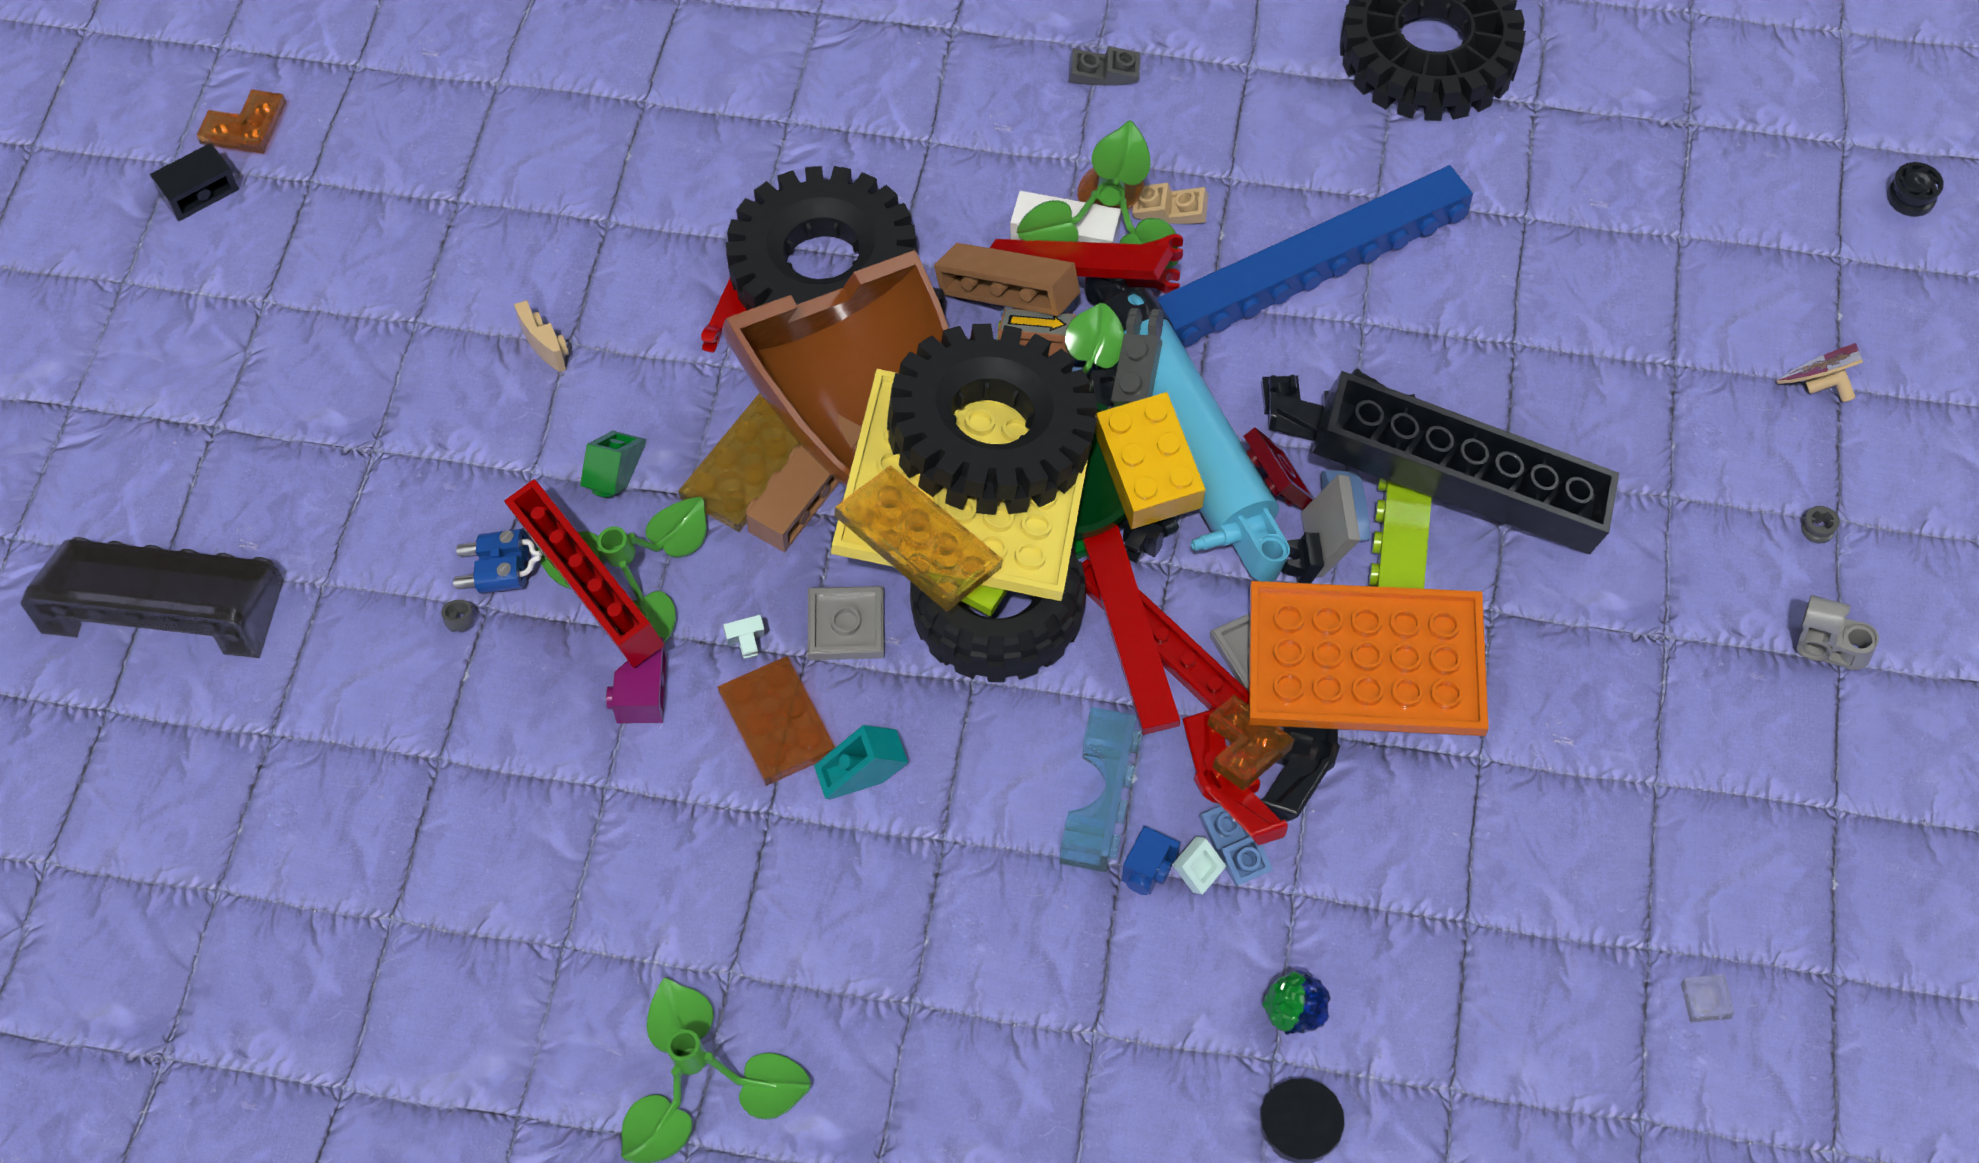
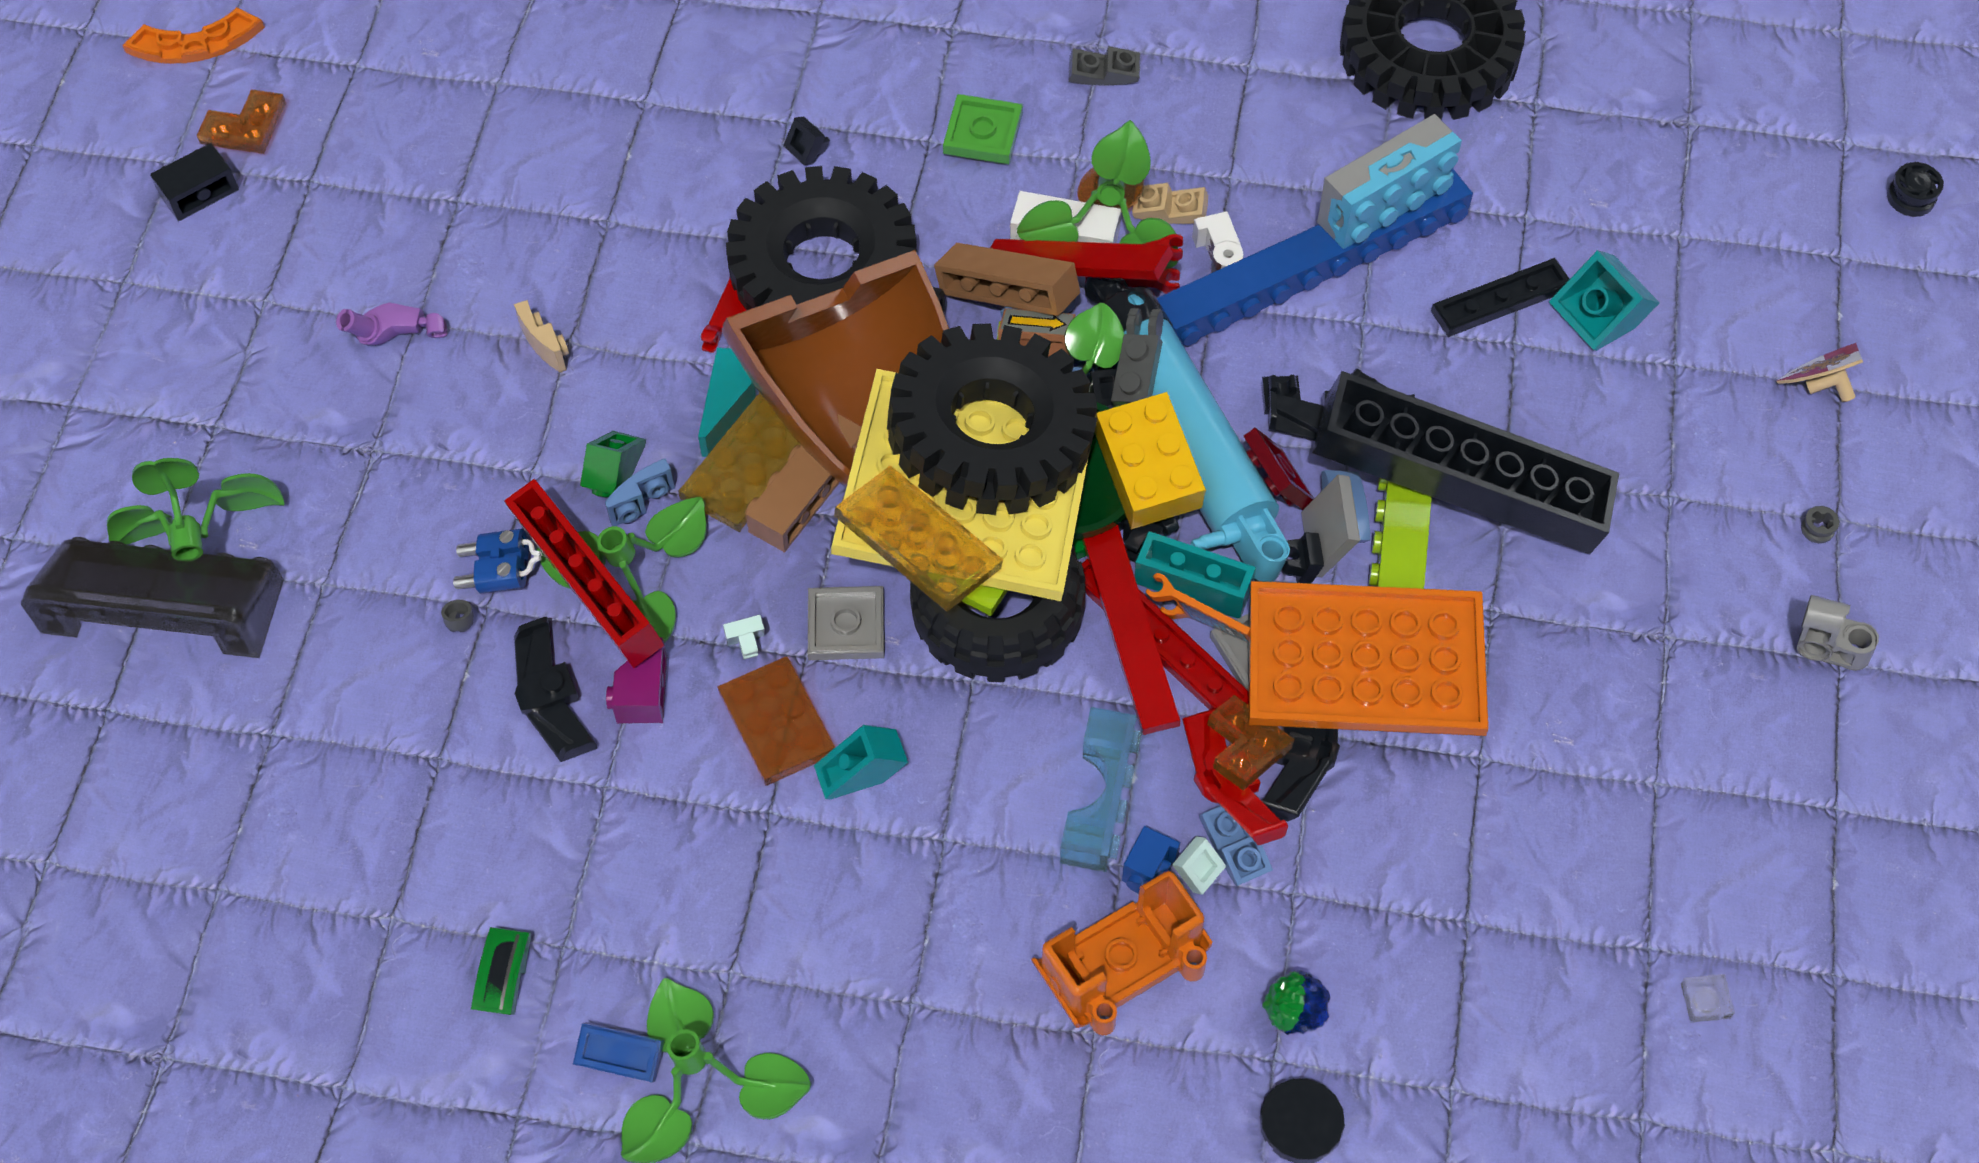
none -> bright green plant [106,458,284,561]
none -> orange tile [122,7,265,64]
none -> medium lavender arm [336,302,447,345]
none -> green slope [471,927,531,1015]
none -> black plate [514,617,597,762]
none -> blue tile [573,1022,665,1082]
none -> medium blue slope [605,458,675,526]
none -> teal slope [698,347,759,457]
none -> black tile [783,116,830,165]
none -> bright green plate [943,94,1023,164]
none -> orange container [1031,871,1213,1035]
none -> teal brick [1135,531,1256,618]
none -> orange flag [1146,573,1251,643]
none -> white leg [1192,211,1243,273]
none -> medium azure piece [1317,114,1462,249]
none -> black tile [1431,258,1570,337]
none -> teal slope [1549,250,1660,351]

